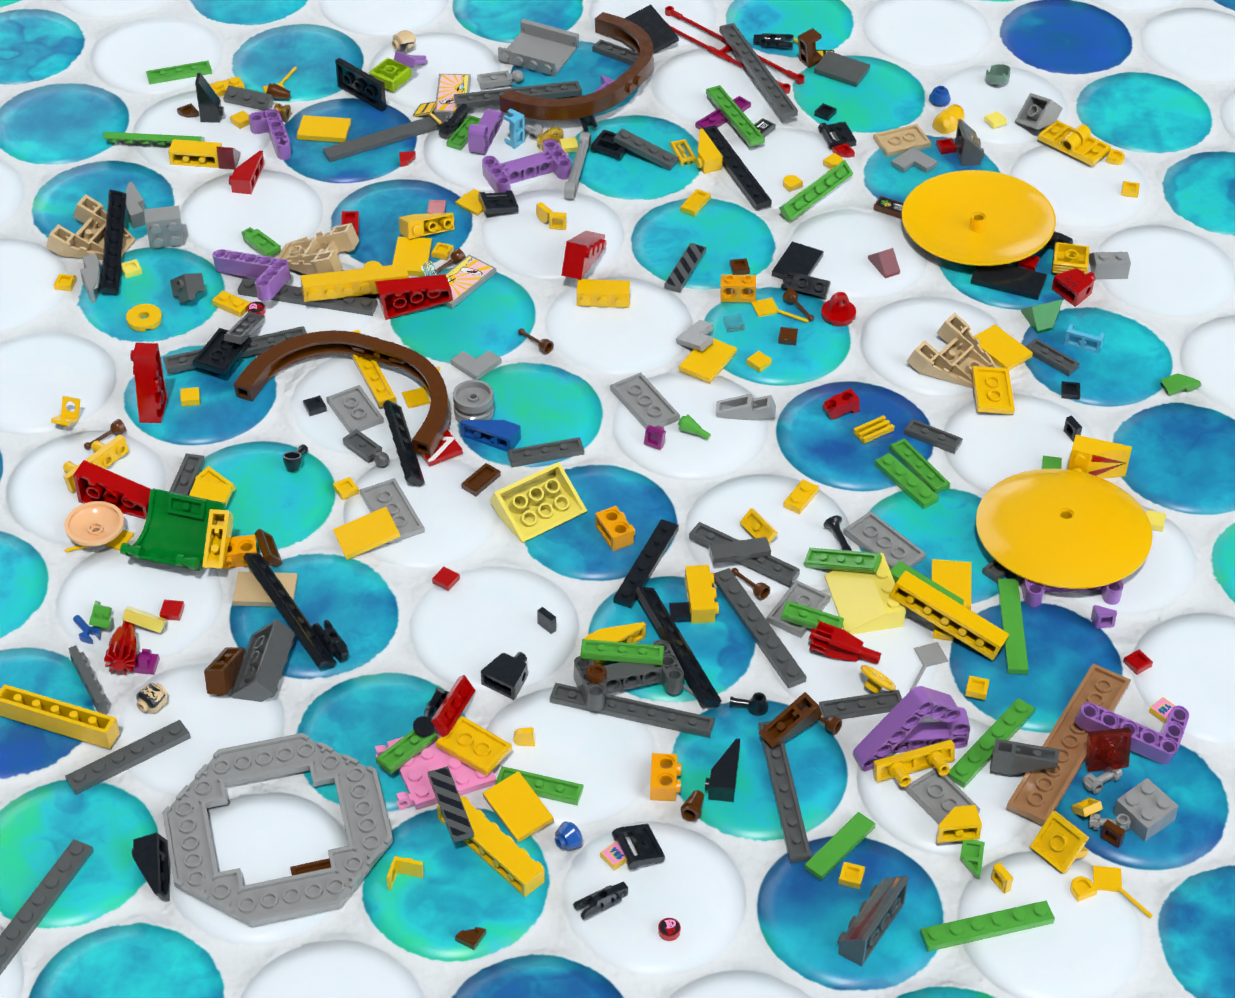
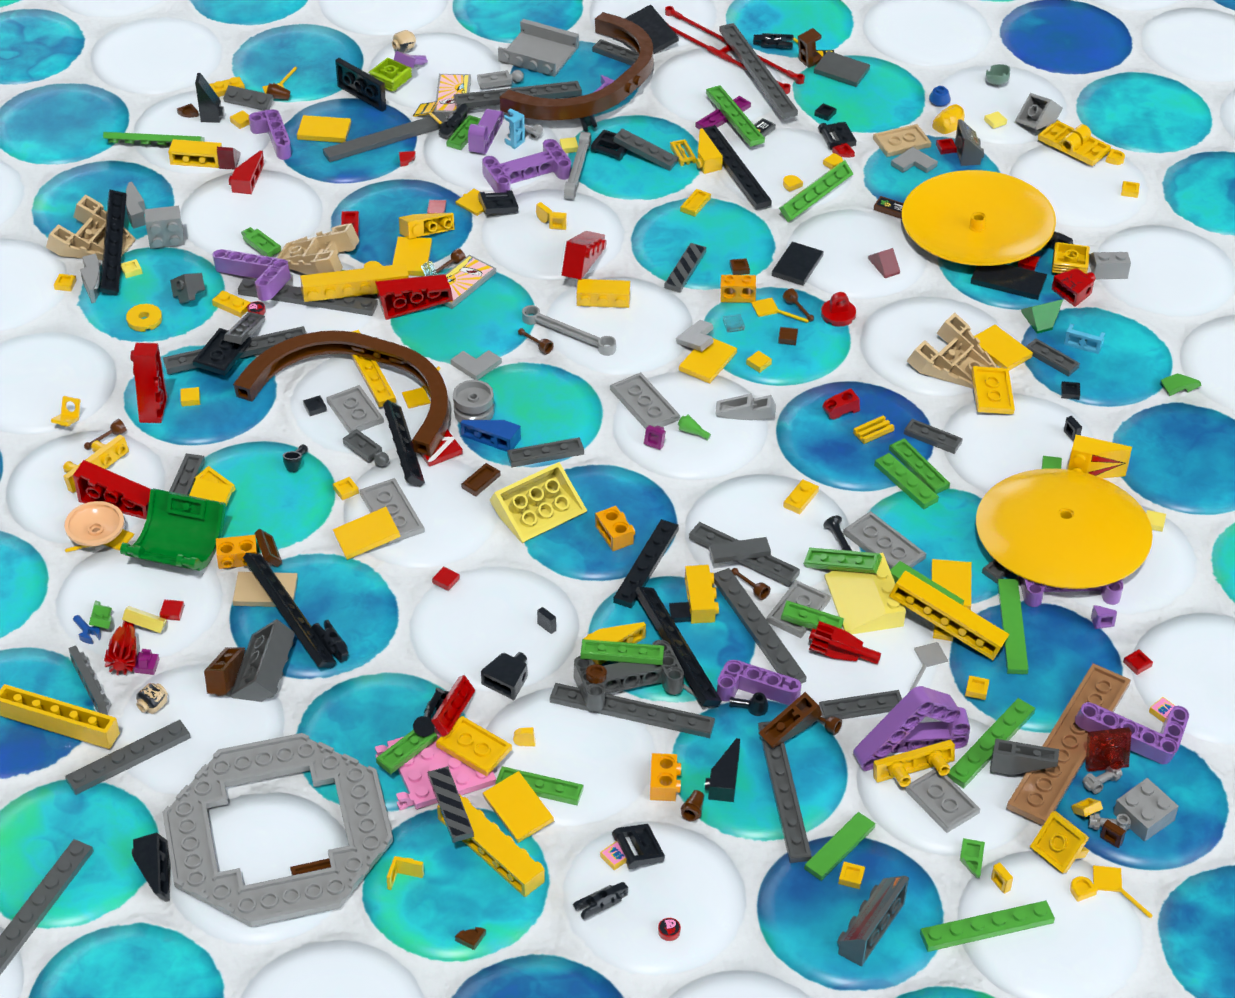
bright green tile [146,60,212,85] -> none
yellow slope [202,509,234,569] -> none
pearl gold wheel [274,103,291,121] -> none
yellow tile [431,242,454,261] -> none
clear yellow plate [537,127,563,150] -> none
blue cone [554,821,583,850] -> none
yellow plate [739,508,778,544] -> none
black hinge [781,271,831,299] -> none
yellow piece [860,665,896,693] -> none
yellow slope [936,805,982,843] -> none
none -> light grey piece [522,305,616,356]
none -> medium lavender beam [717,660,802,705]

